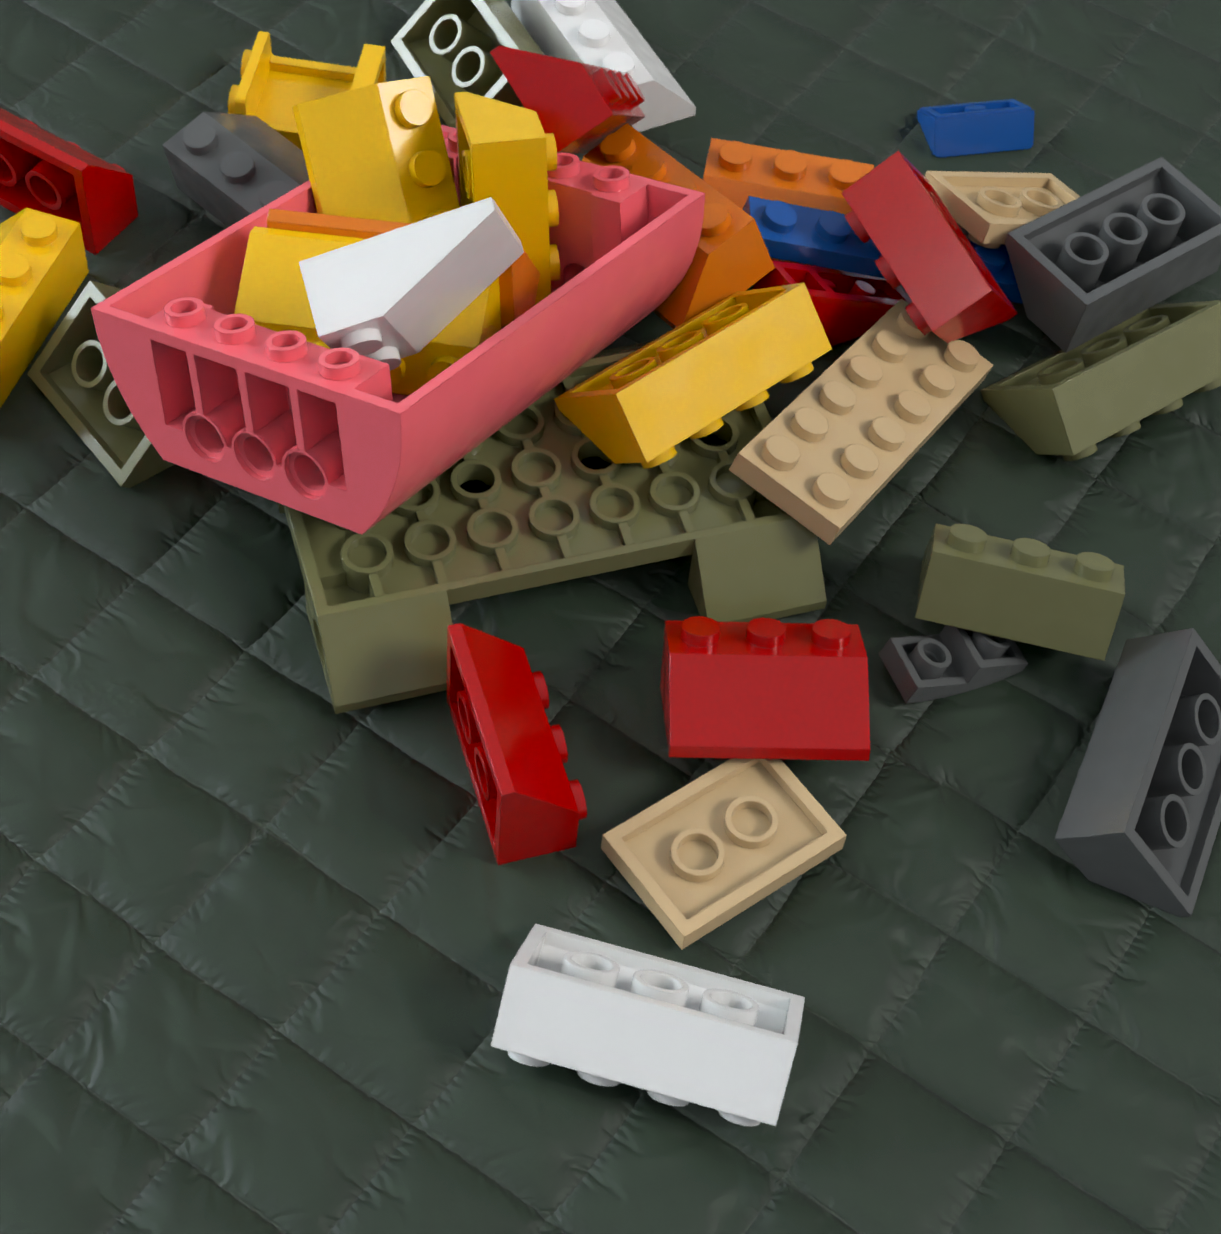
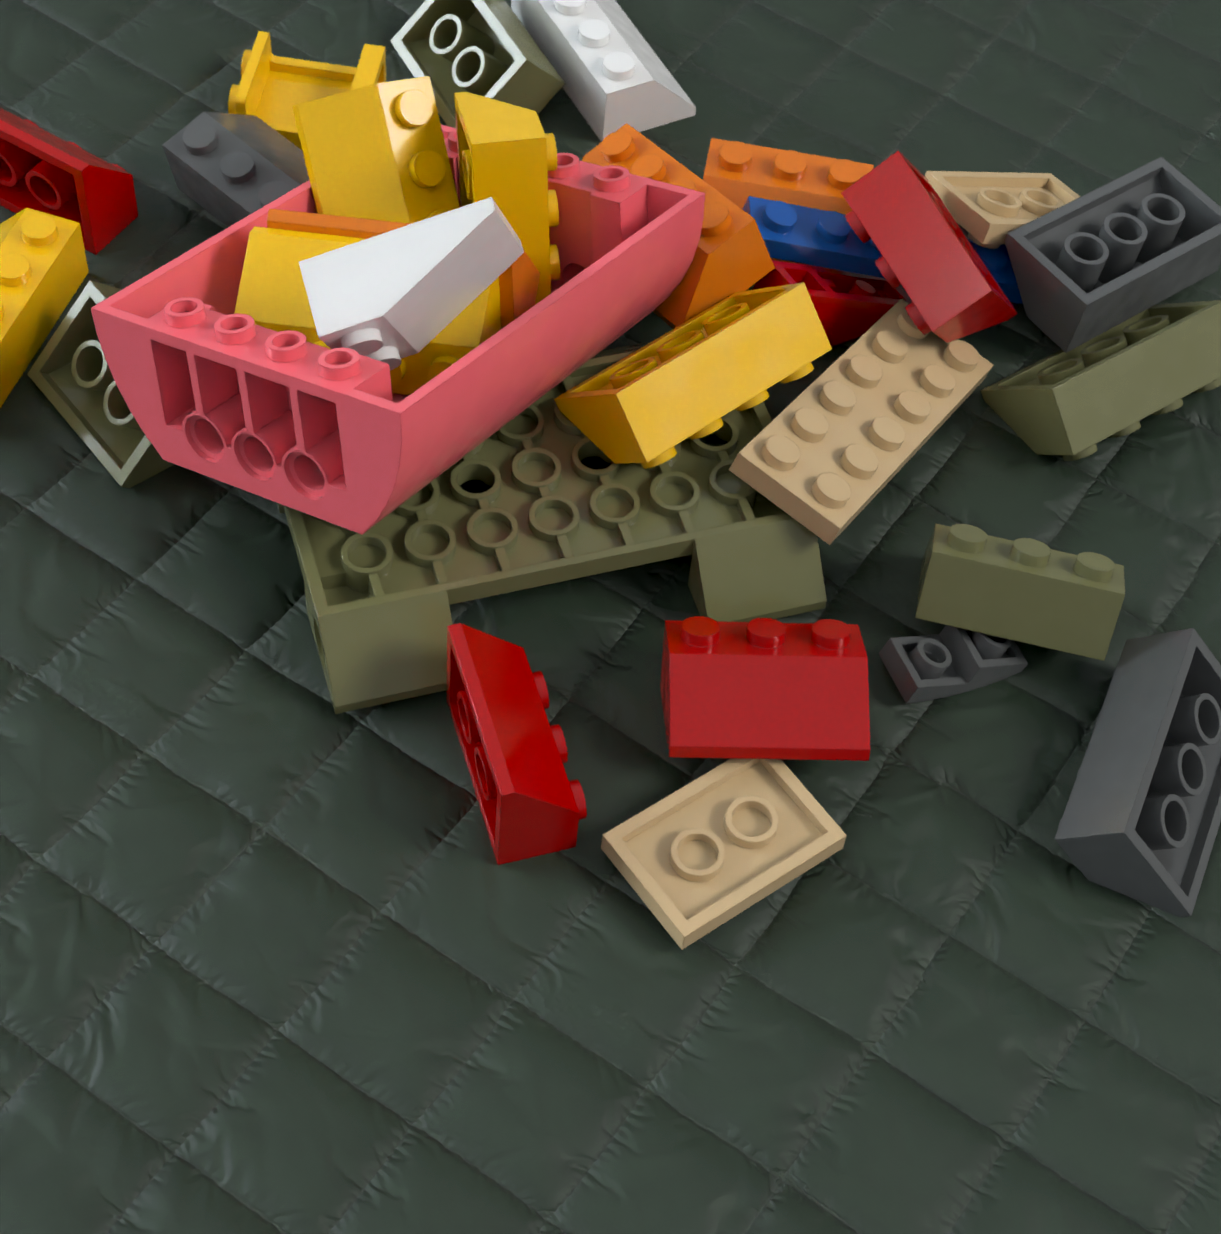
red slope [490,45,645,154] -> none
white slope [491,923,805,1126] -> none
blue slope [917,99,1035,158] -> none

